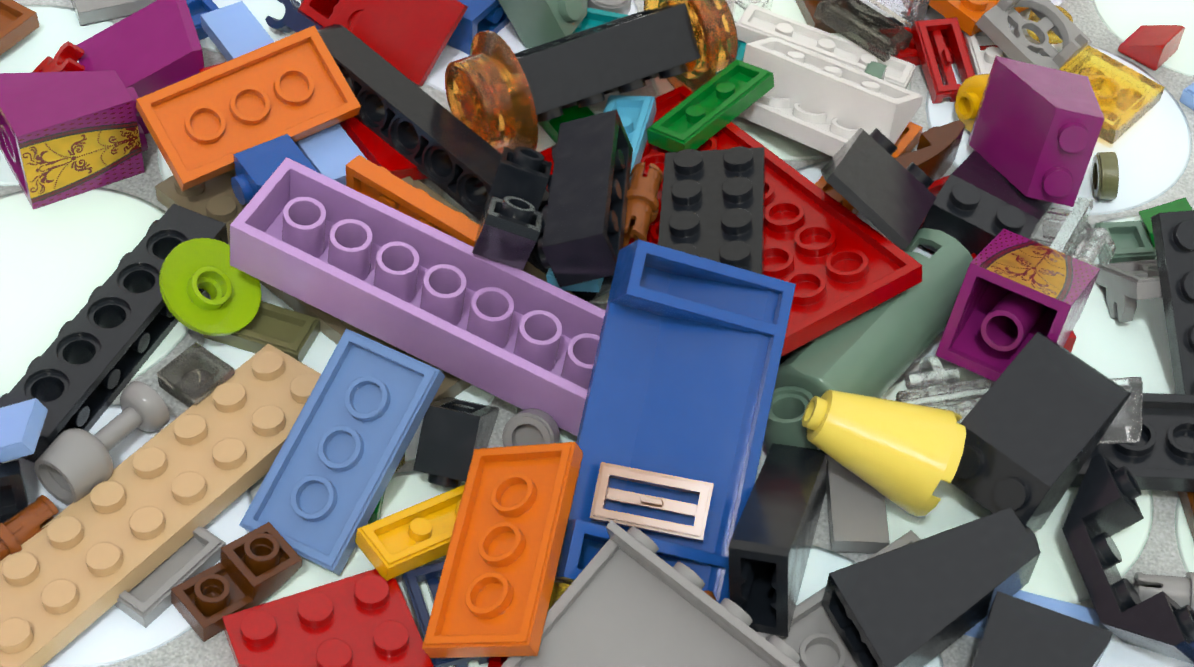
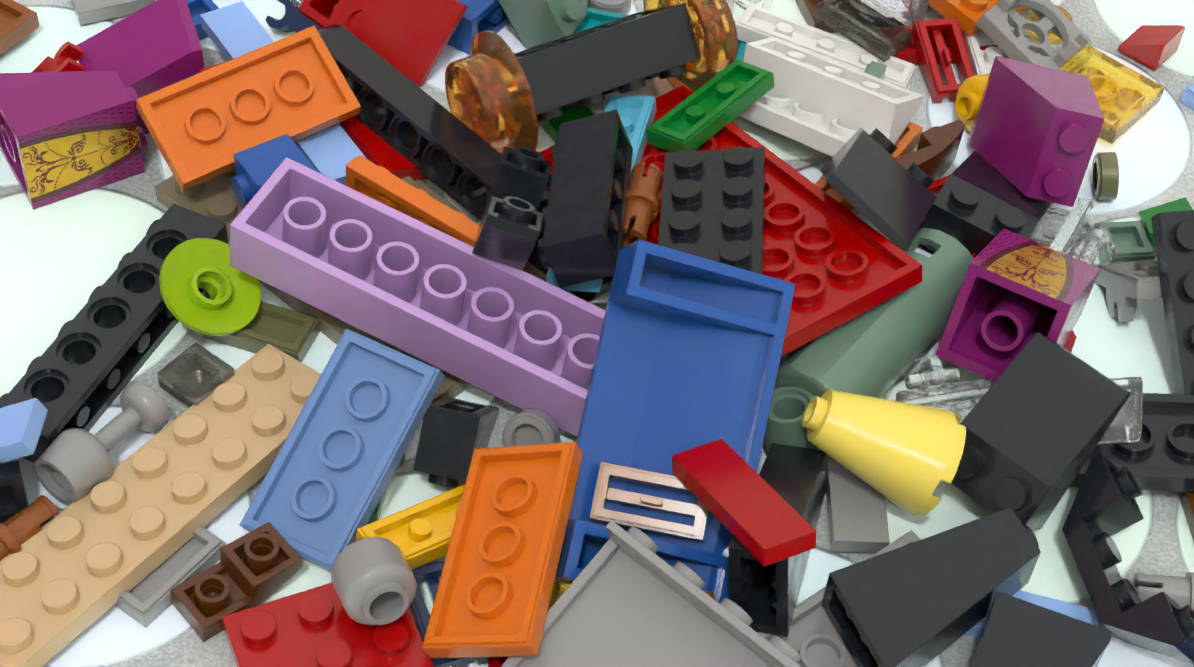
none -> light grey head [331,537,417,626]
none -> red tile [672,439,816,566]

